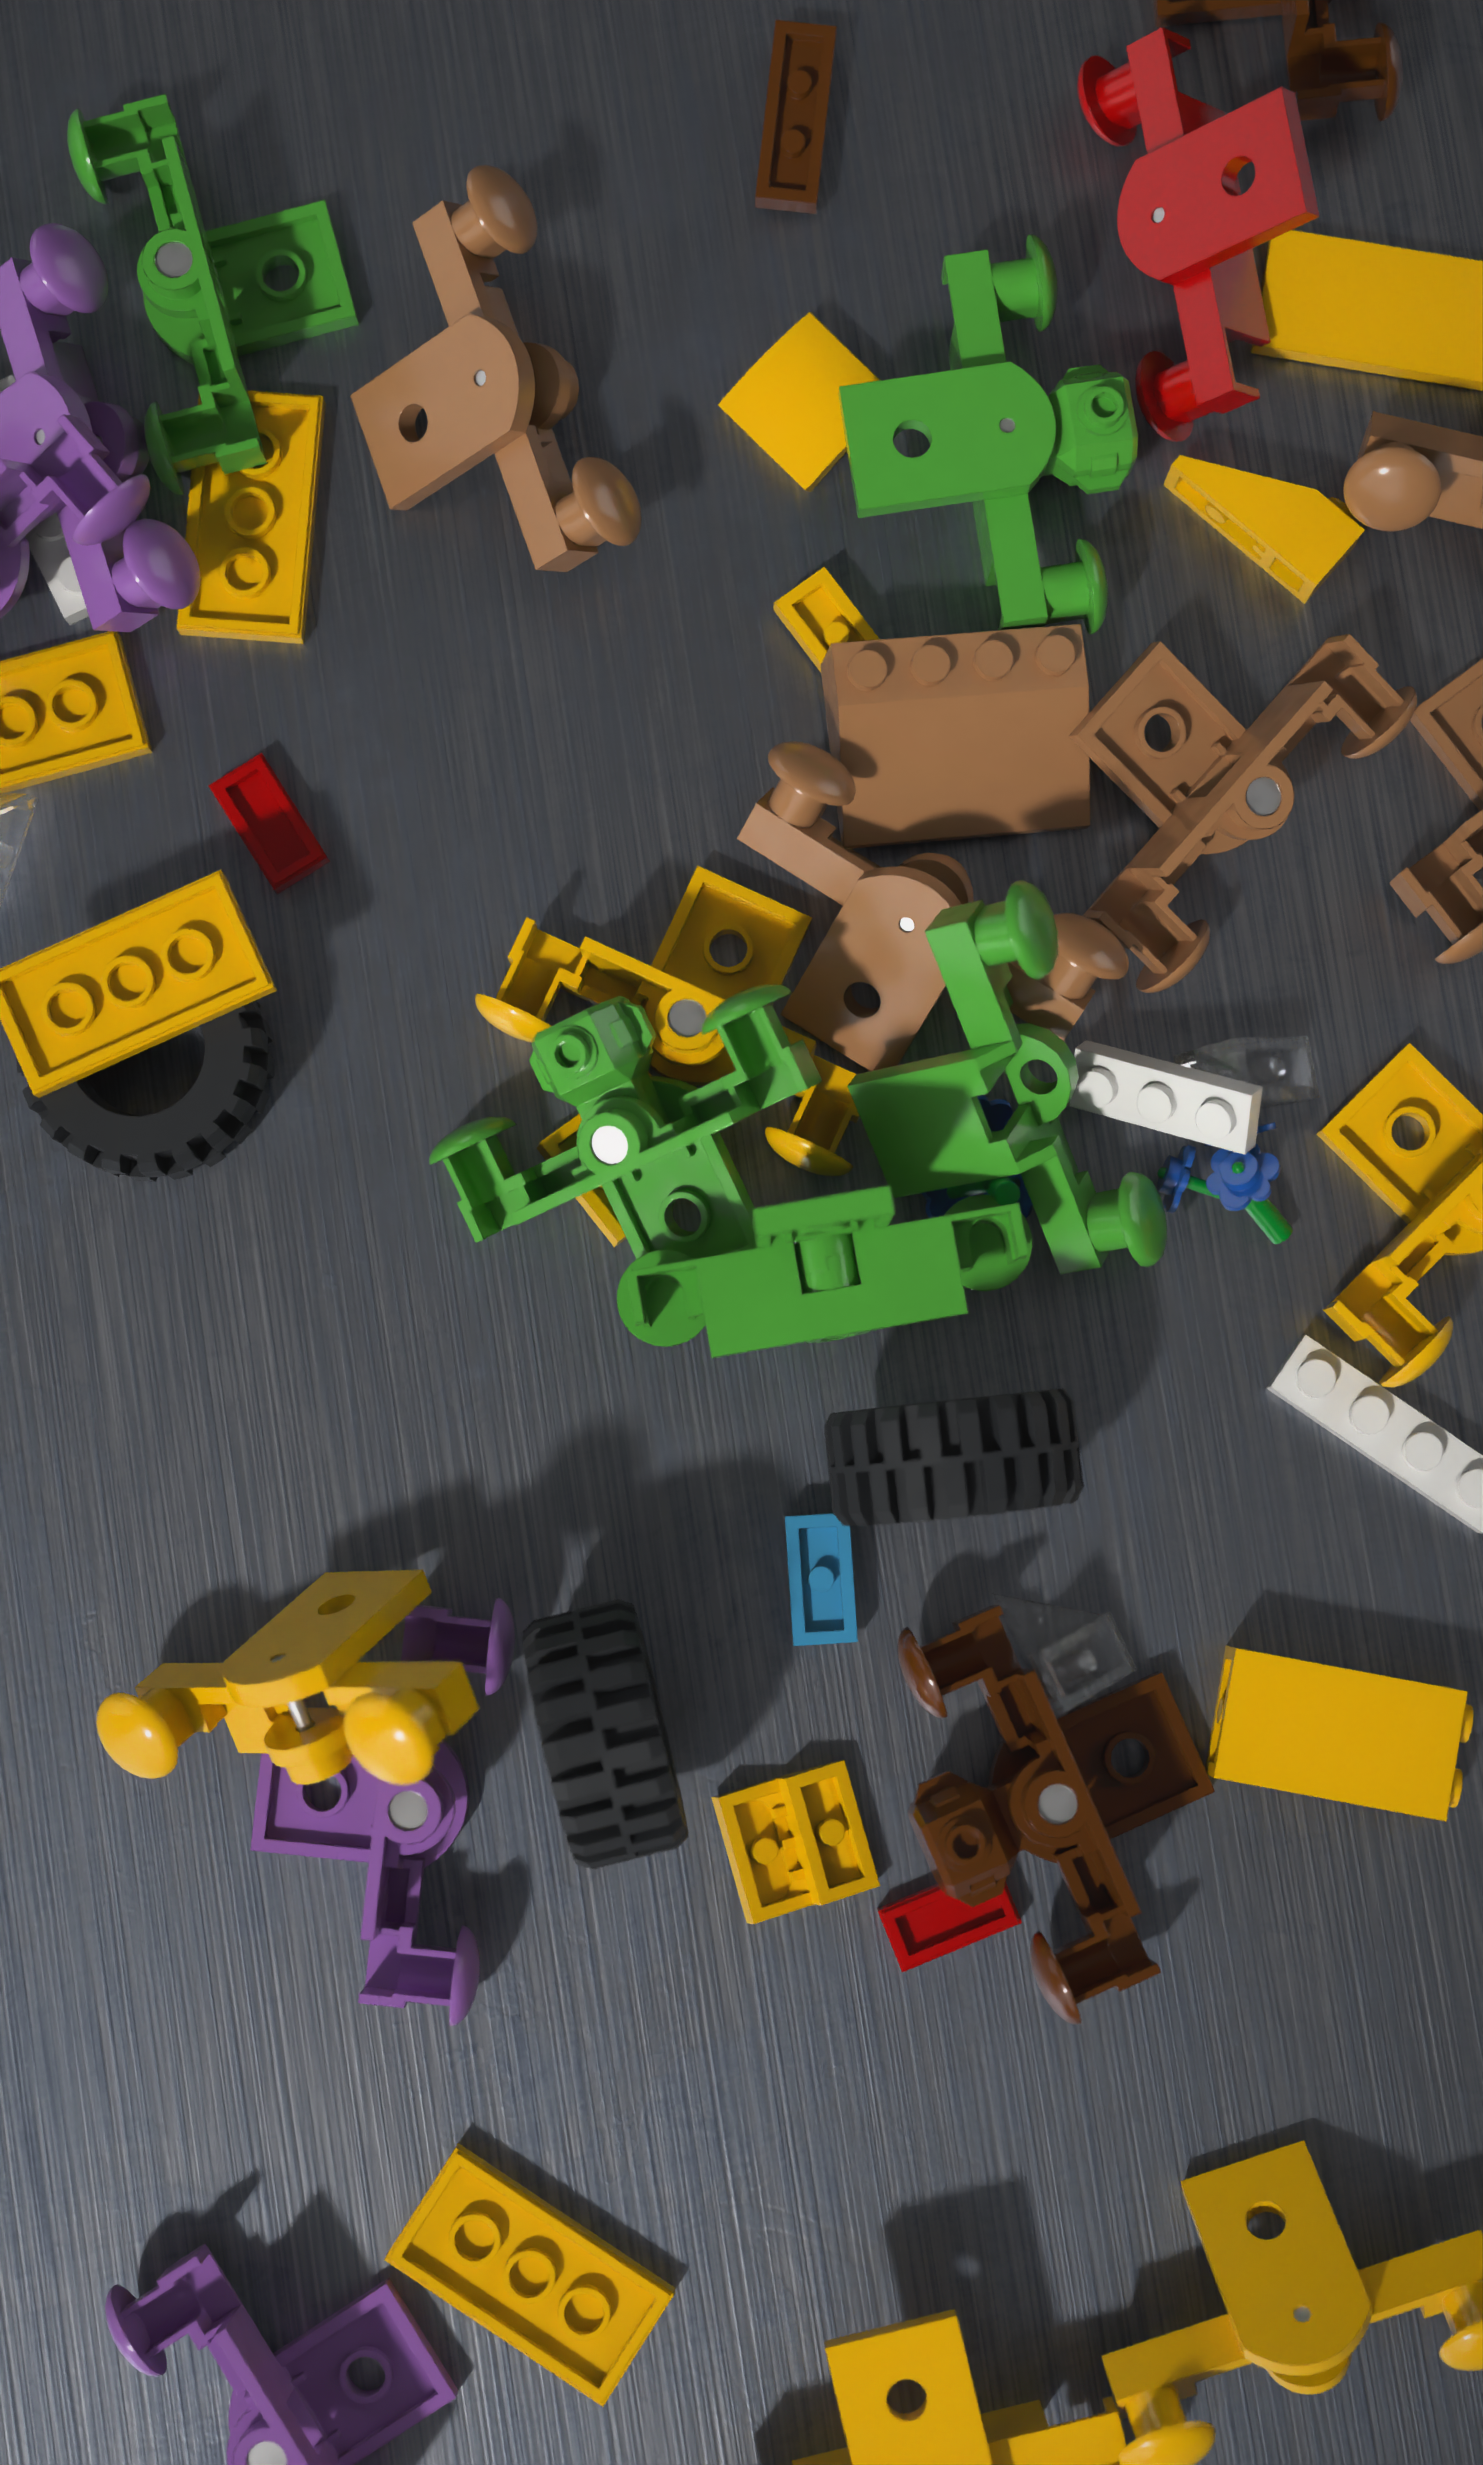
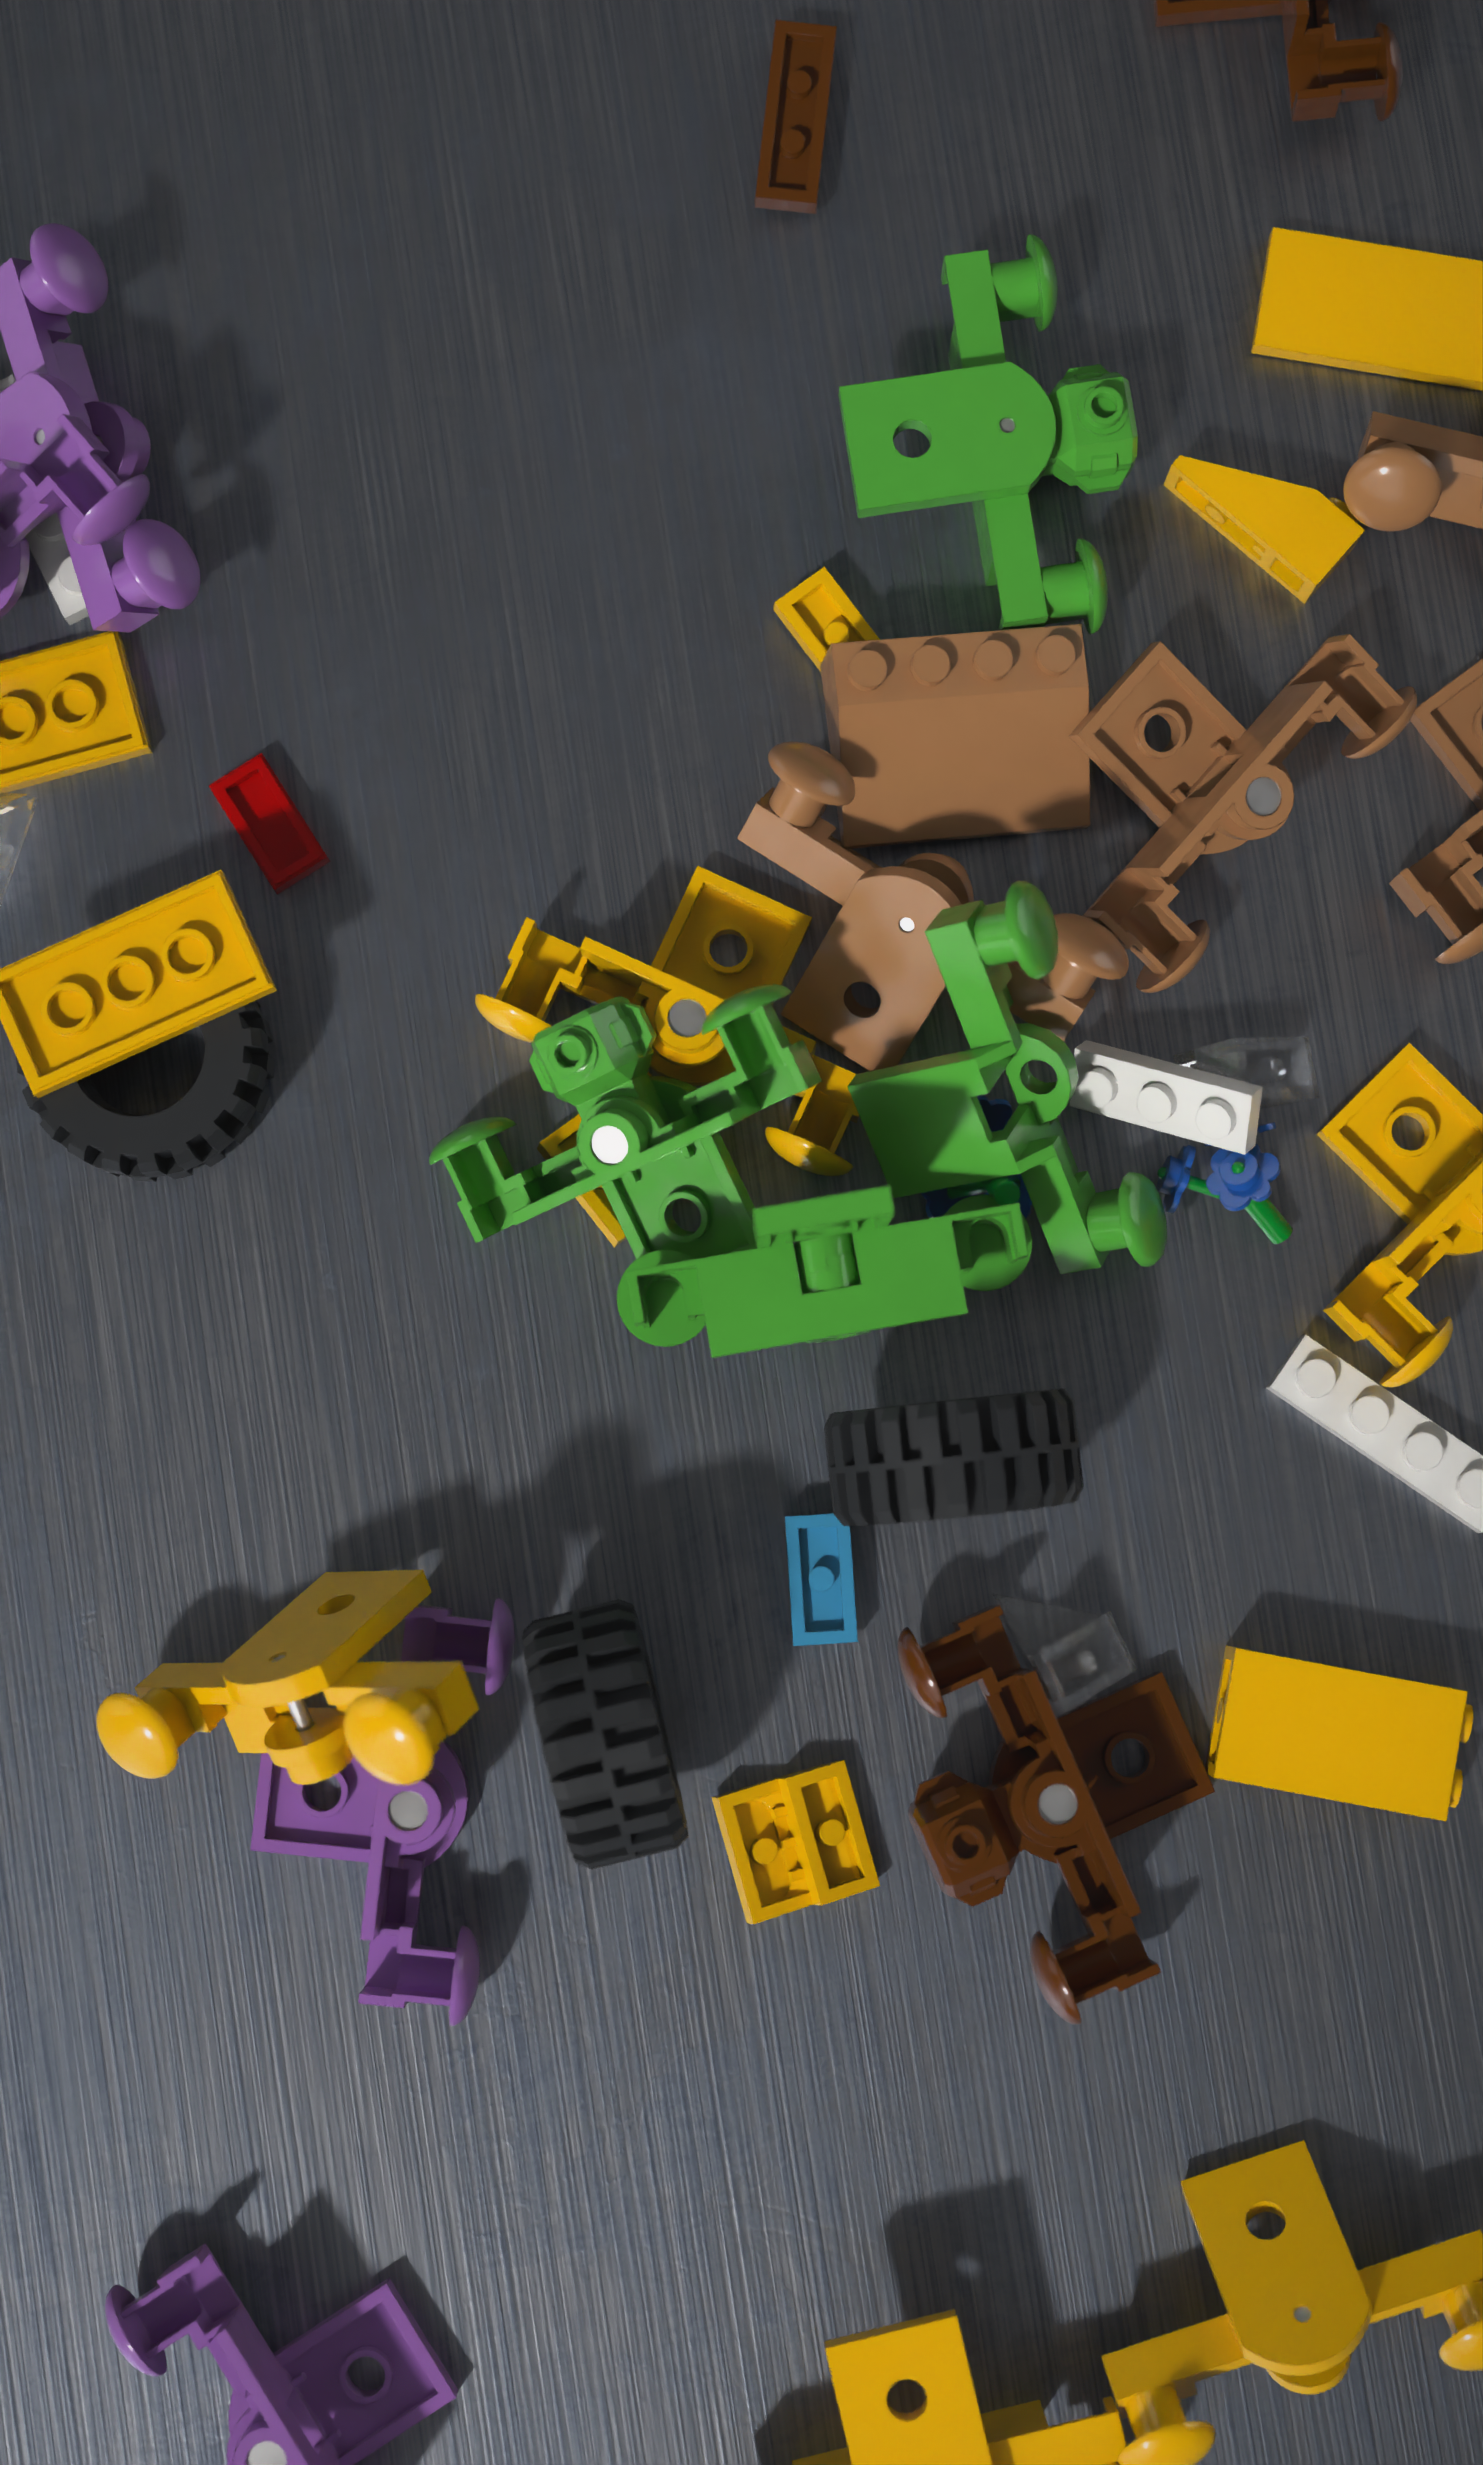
bright green piece [67,94,359,495] -> none
yellow tile [176,390,326,644] -> none
medium nougat piece [350,165,642,572] -> none
yellow tile [384,2143,675,2407] -> none
yellow slope [718,312,880,492] -> none
red tile [877,1882,1022,1972] -> none
red piece [1077,27,1320,442] -> none

